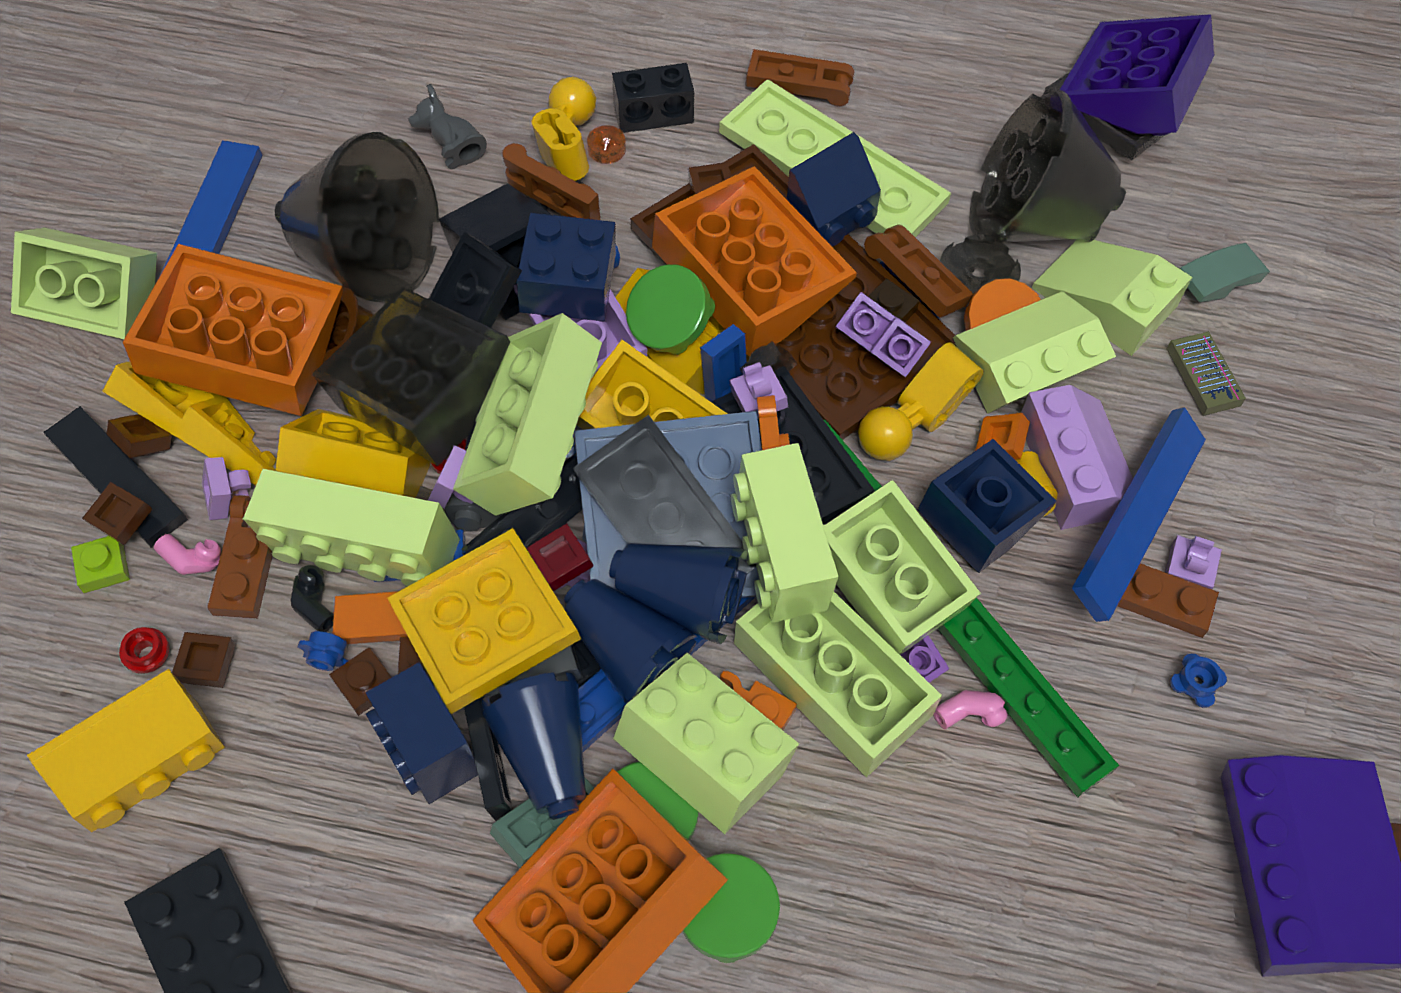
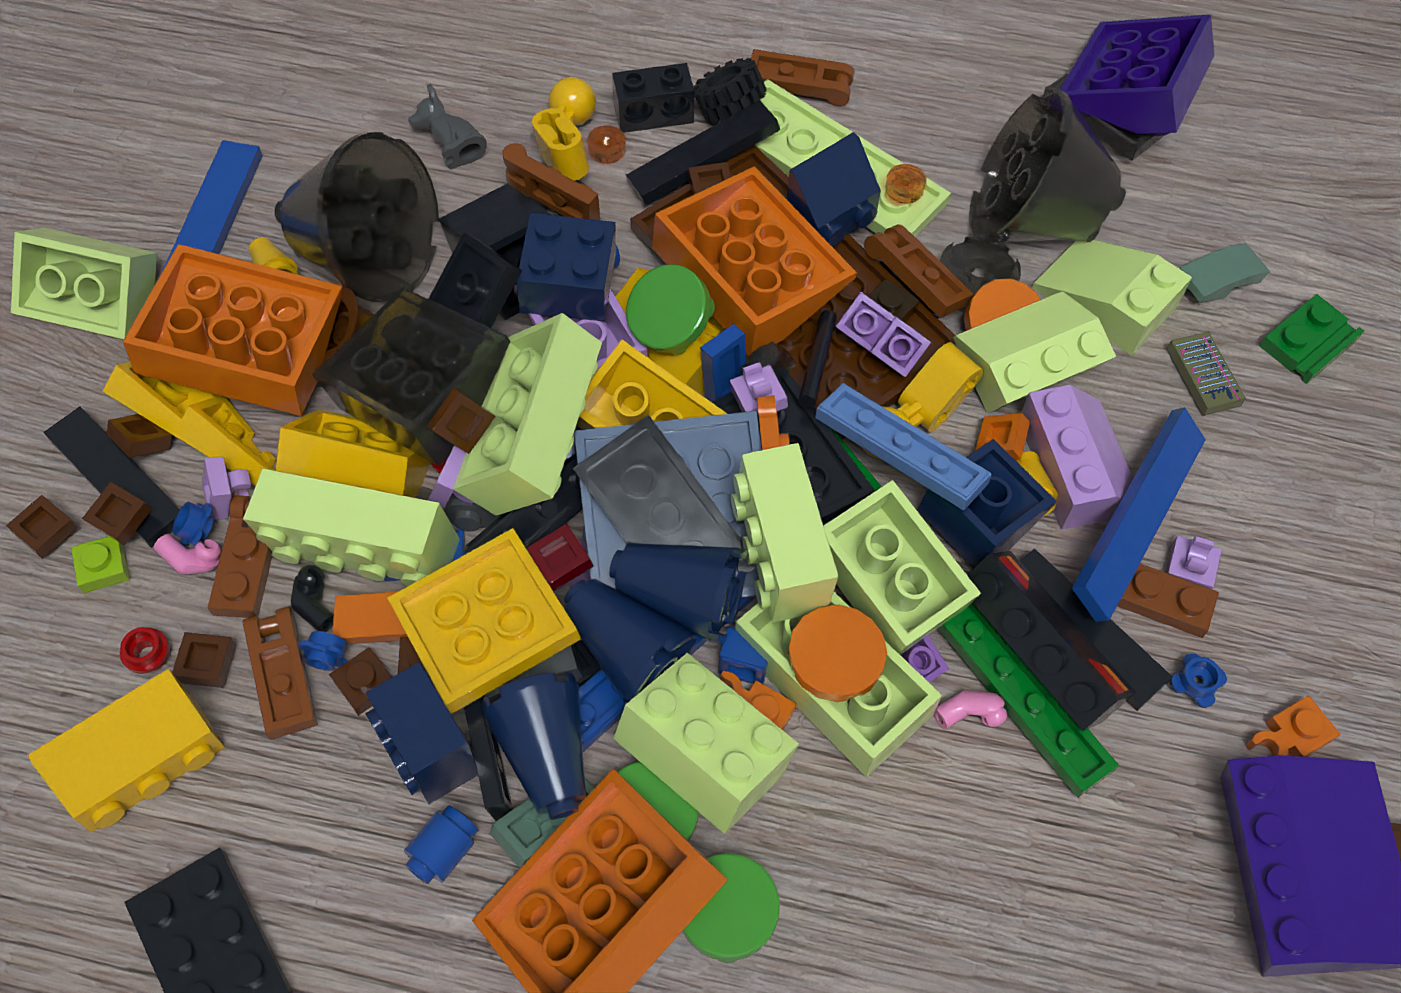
none -> reddish brown plate [6,495,78,559]
none -> blue plate [172,502,213,546]
none -> dark orange plate [243,606,318,740]
none -> yellow cone [249,237,298,274]
none -> blue brick [404,805,478,885]
none -> reddish brown plate [427,388,496,454]
none -> black tile [626,100,780,206]
none -> black tyre [693,58,767,122]
none -> blue slope [718,627,767,685]
none -> orange tile [788,605,887,702]
none -> black bar [798,310,837,408]
none -> medium blue tile [815,383,992,511]
none -> clear orange tile [885,164,927,204]
none -> black brick [967,551,1136,731]
none -> black tile [1020,548,1173,711]
none -> orange plate [1246,695,1341,757]
none -> green plate [1260,294,1364,384]

